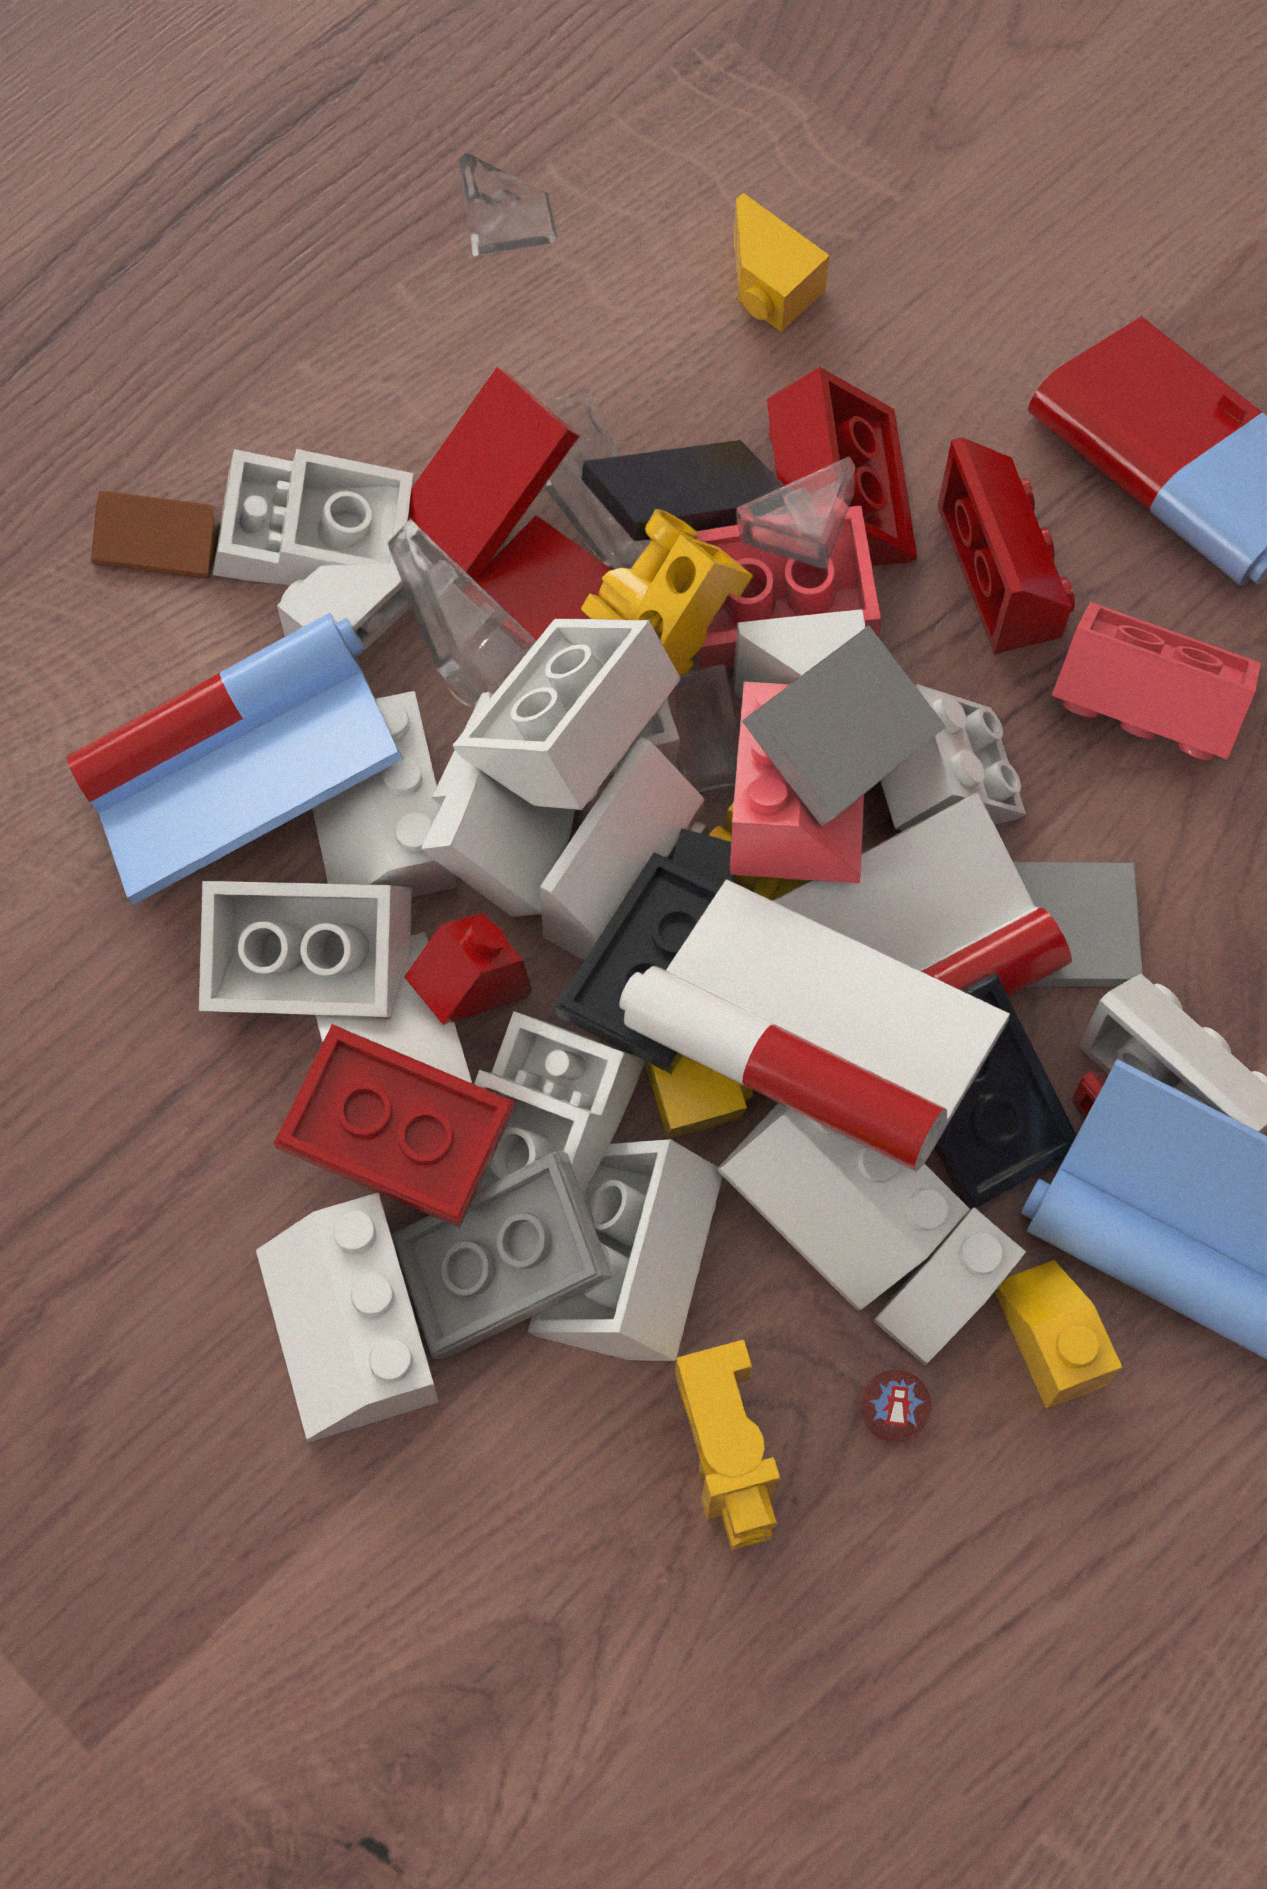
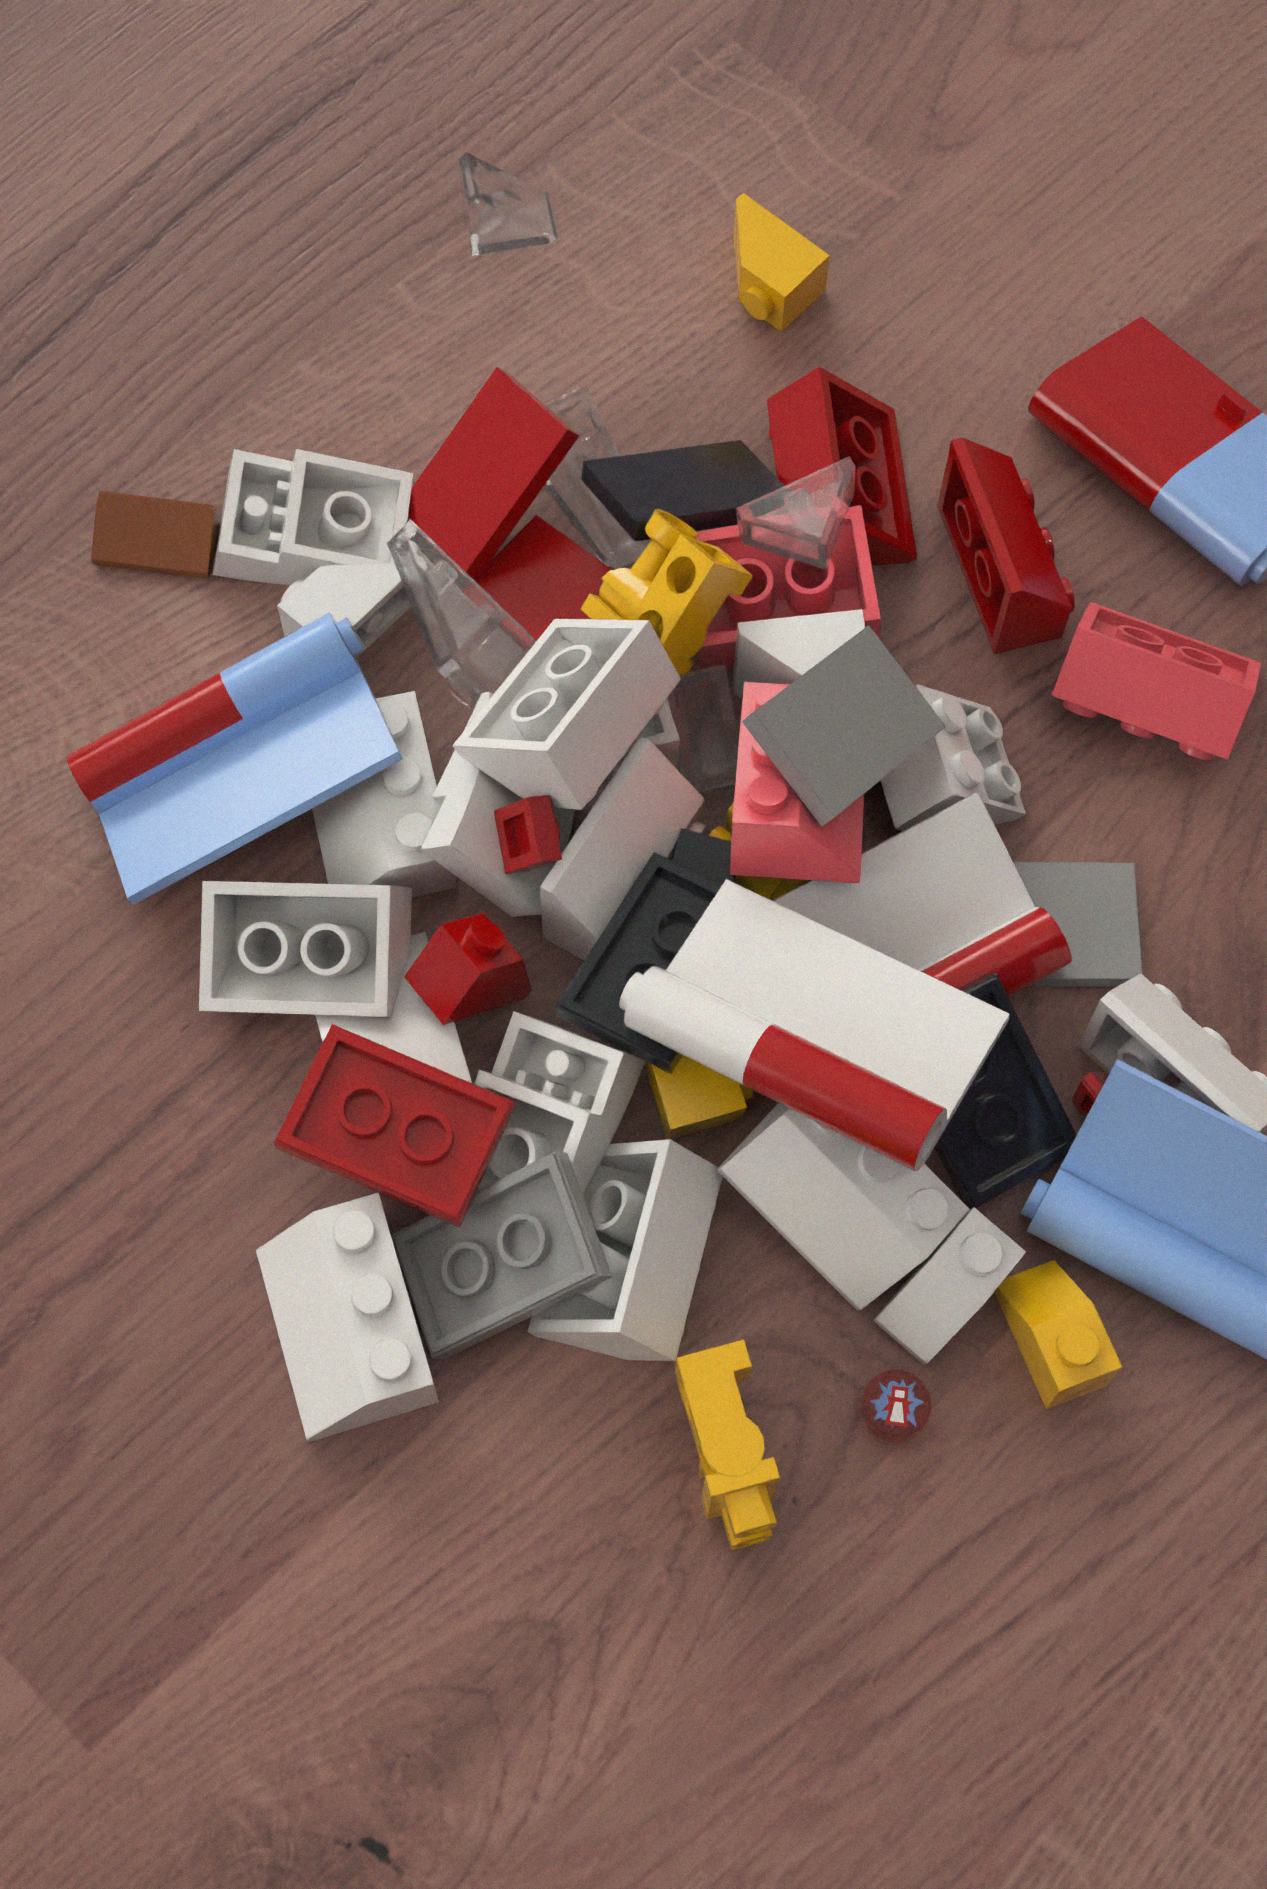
none -> red plate [494,795,562,874]

